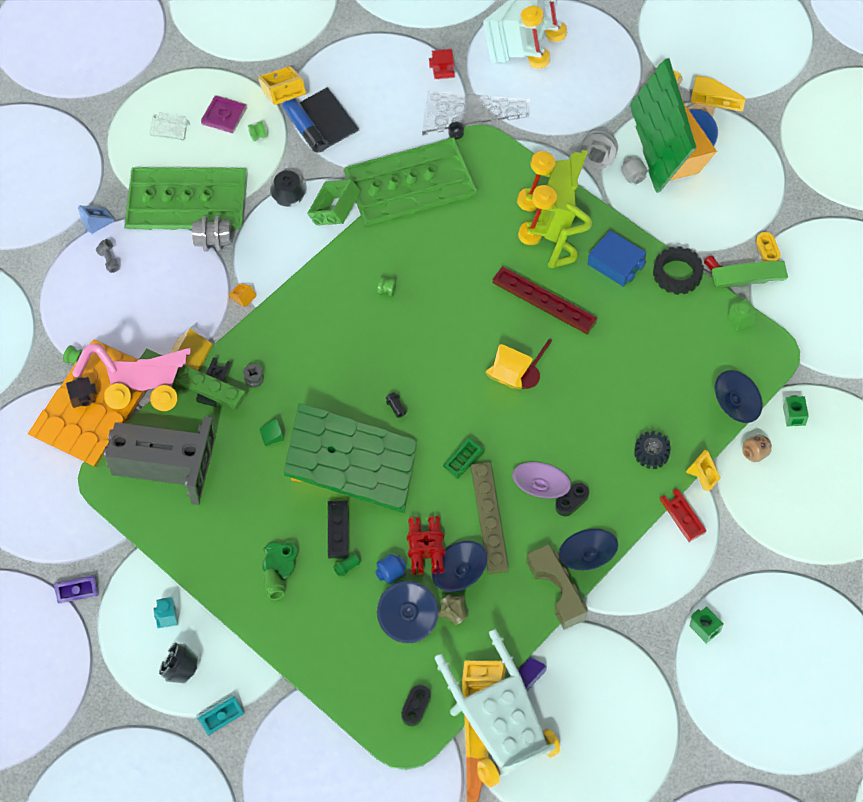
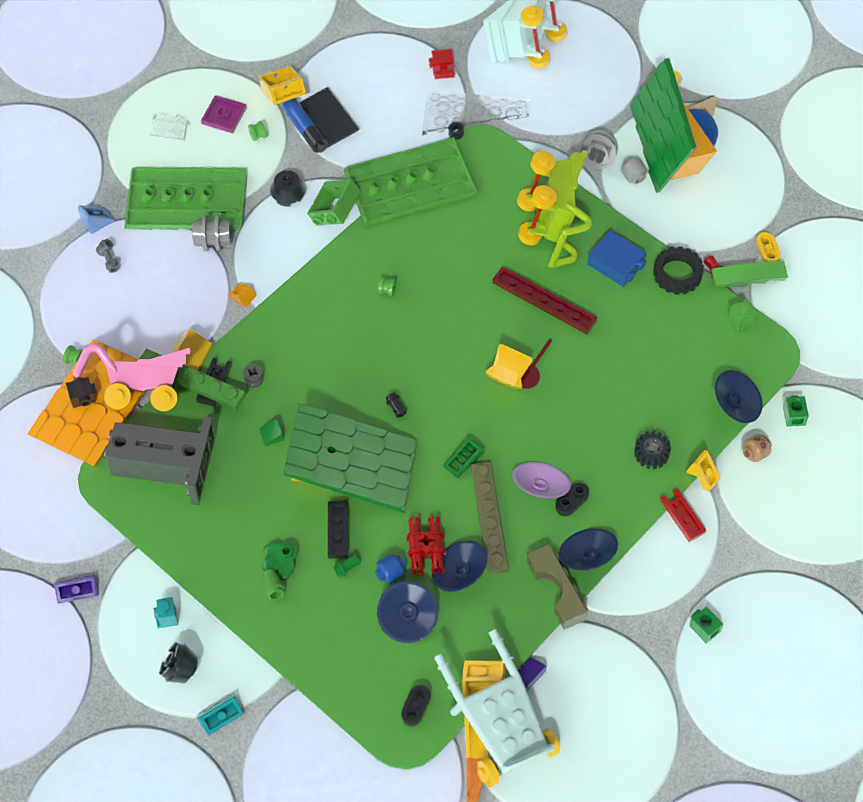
olive rock [438,594,468,626] -> none
yellow slope [691,75,746,112] -> none

